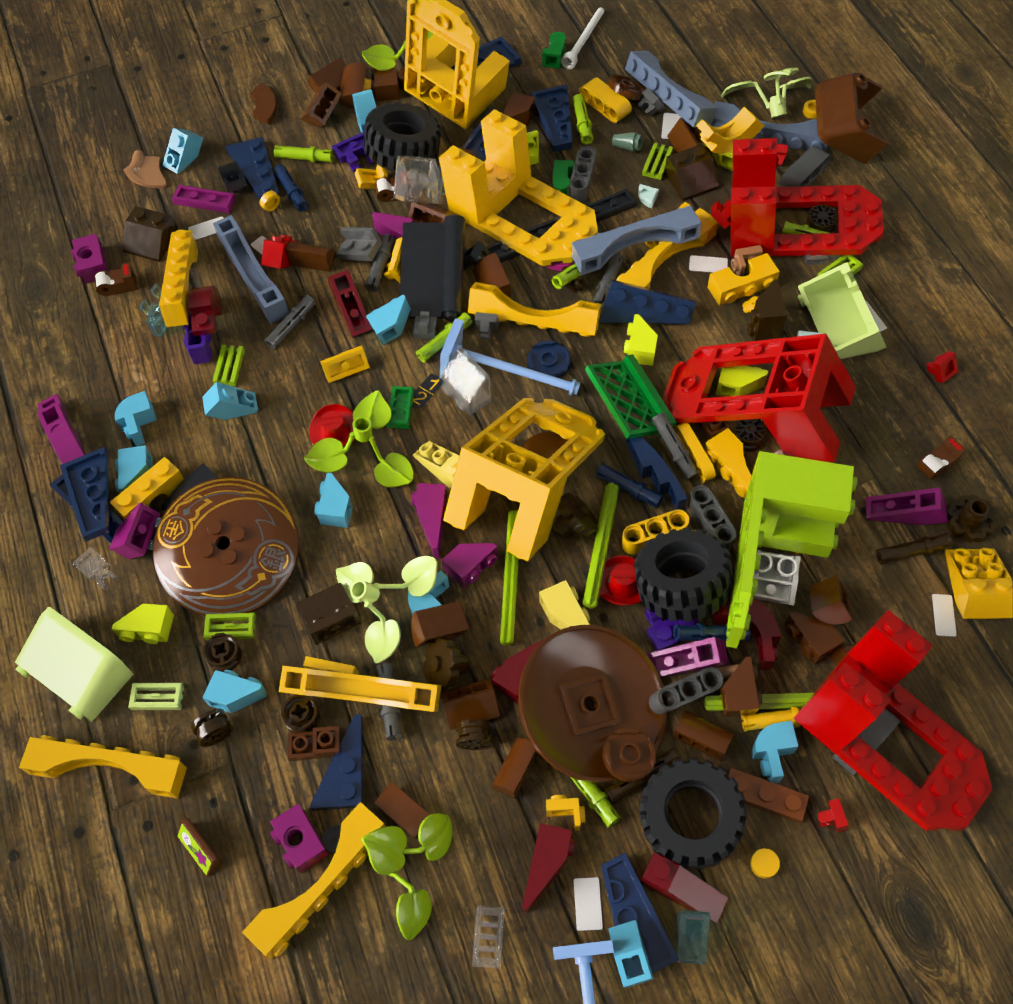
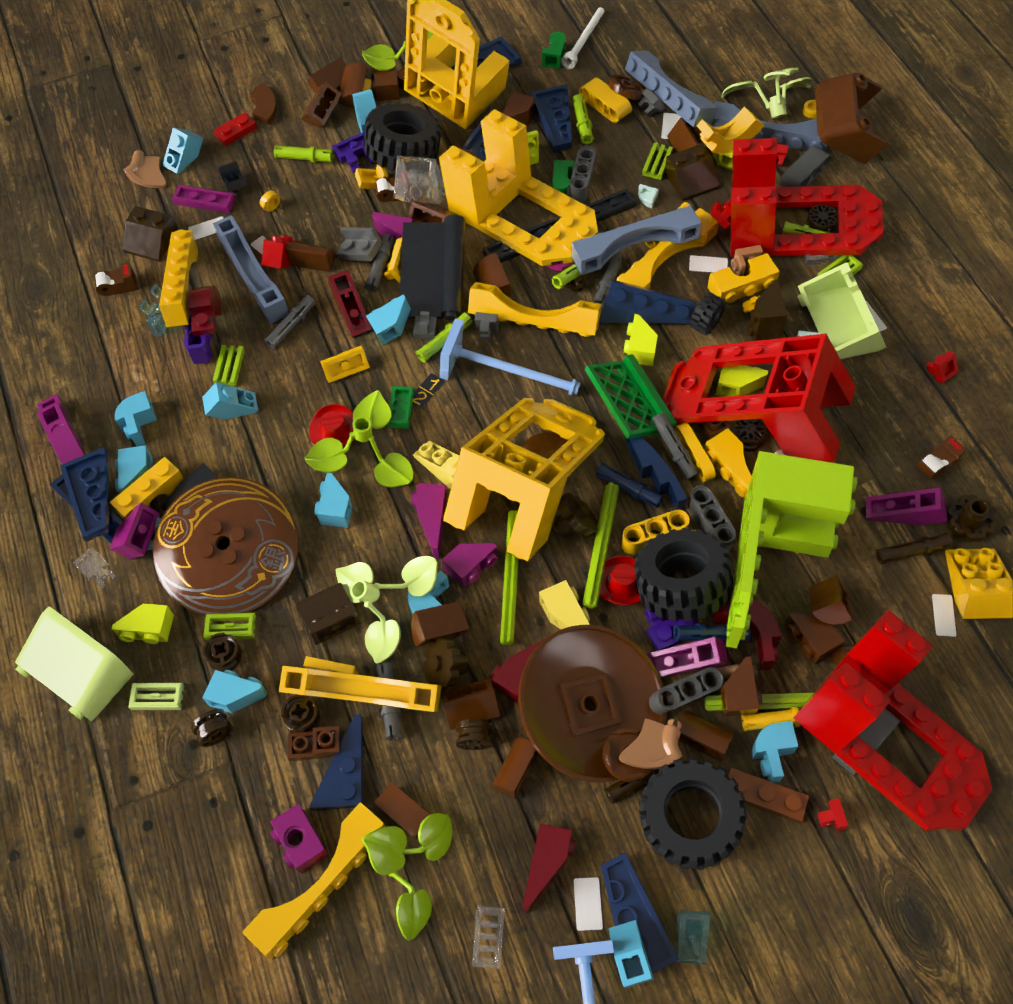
yellow arch [19,735,187,799] -> none
magenta brick [71,234,109,284] -> none
slope [177,817,223,877] -> none
dark blue wing [225,137,280,200] -> none
dark blue pin [274,164,309,212] -> none
black piece [322,825,341,853] -> none
clear slope [441,347,491,415] -> none
black bracket [464,241,485,271] -> none
dark blue tile [527,341,570,378] -> none
yellow bracket [546,795,585,831] -> none
lime pin [570,777,622,828] -> none
sand green cone [612,132,643,153] -> none
slope [641,852,728,924] -> none
yellow tile [750,848,780,879] -> none
white slope [753,550,801,606] -> none
none -> red plate [213,112,257,146]
none -> medium nougat arm [619,718,684,769]
none -> black tyre [690,292,727,335]

